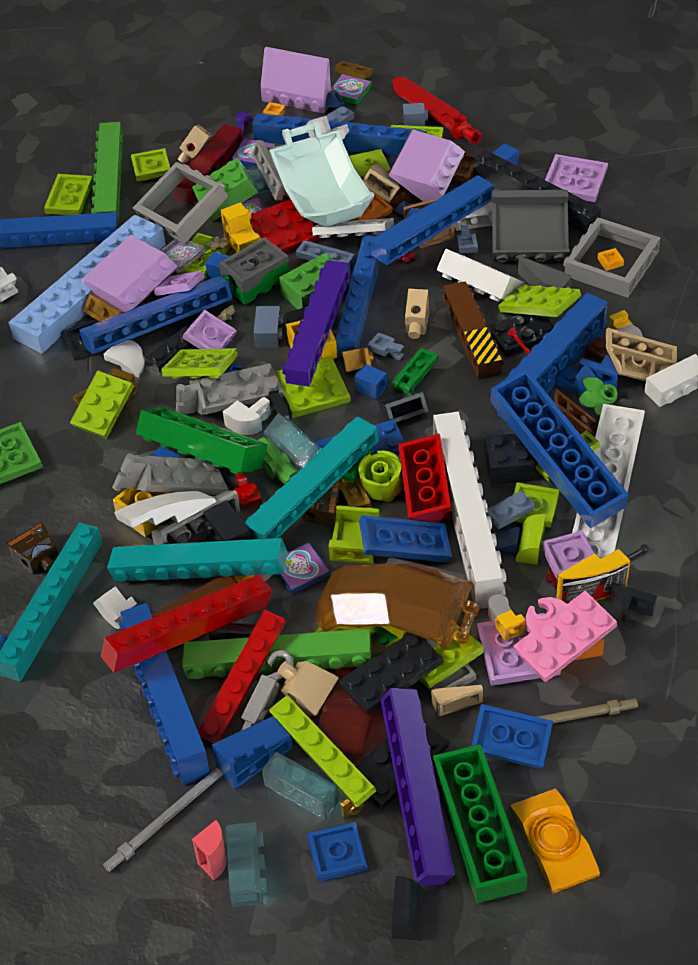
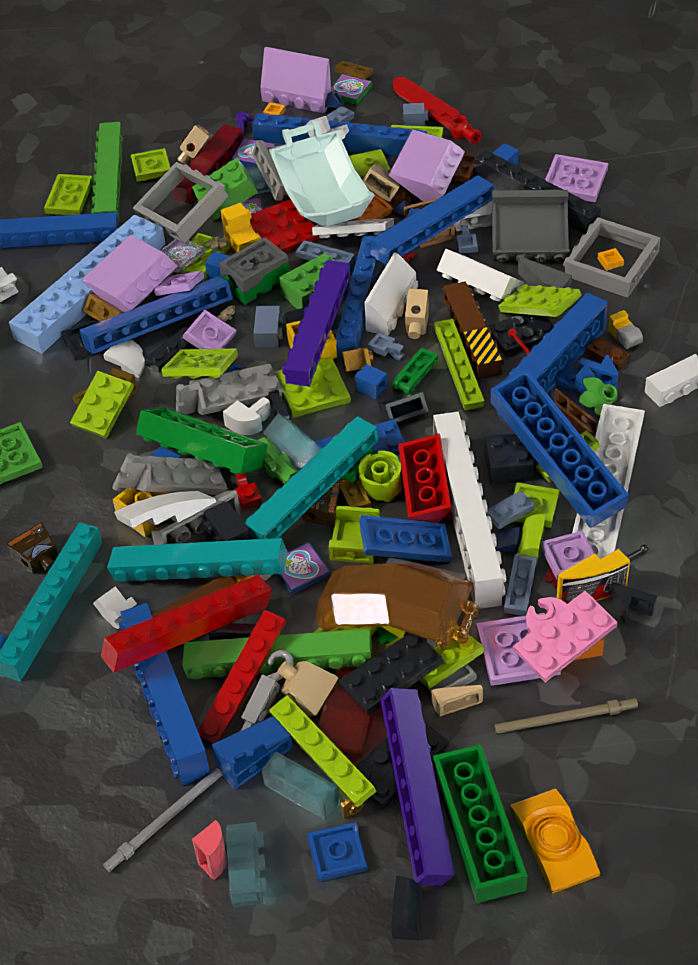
blue plate [471,704,553,770] -> none
yellow leg [488,594,526,641] -> none
tan wedge [606,328,677,381] -> none
none -> white slope [365,253,418,336]
none -> lime plate [434,318,484,410]
none -> sand blue plate [504,554,537,616]

